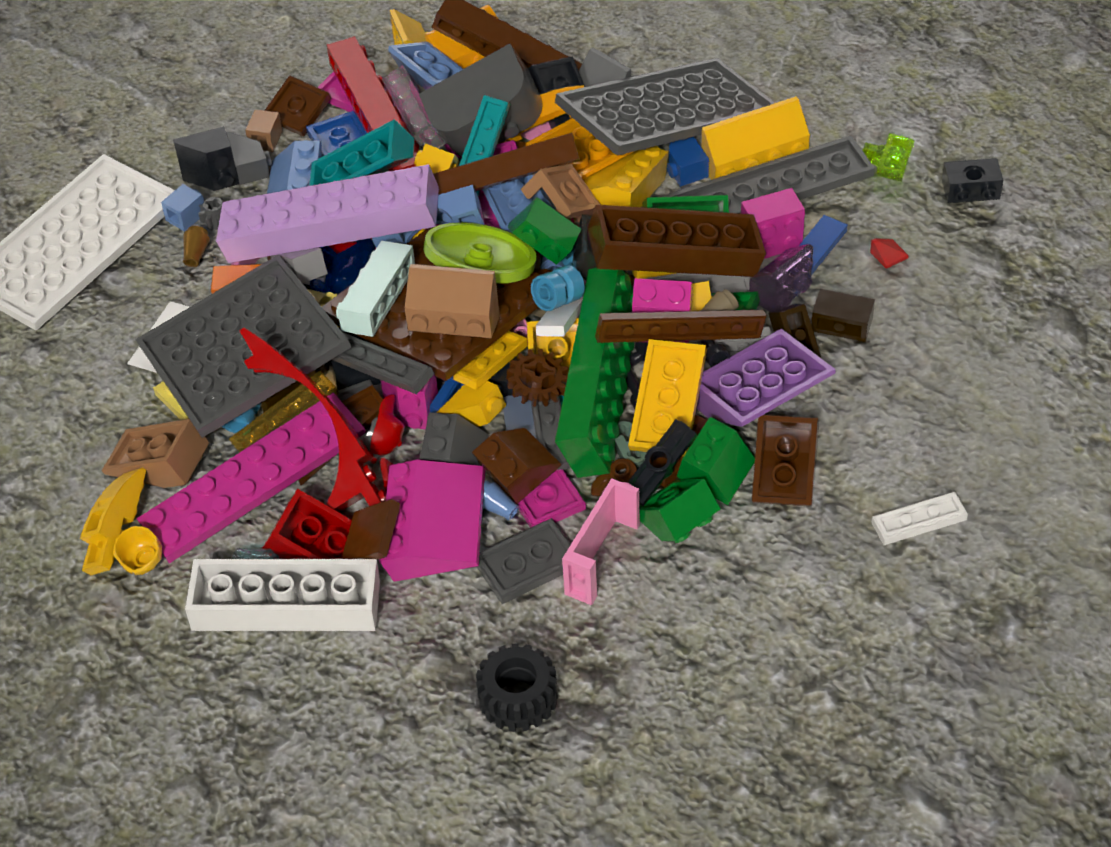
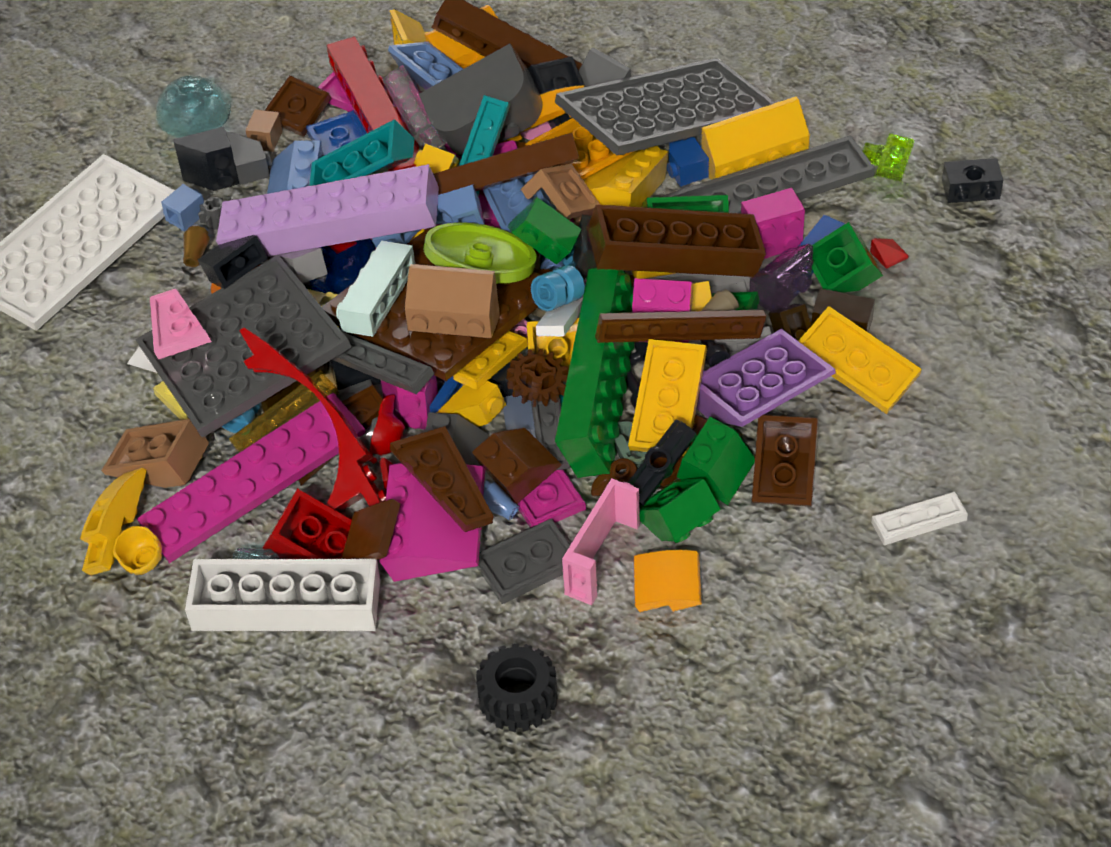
none -> bright pink wing [150,288,212,360]
none -> clear light blue piece [156,75,231,138]
none -> black slope [198,235,268,289]
none -> reddish brown wing [390,426,494,532]
none -> light orange slope [634,550,702,612]
none -> yellow plate [799,306,922,414]
none -> green slope [802,222,883,293]

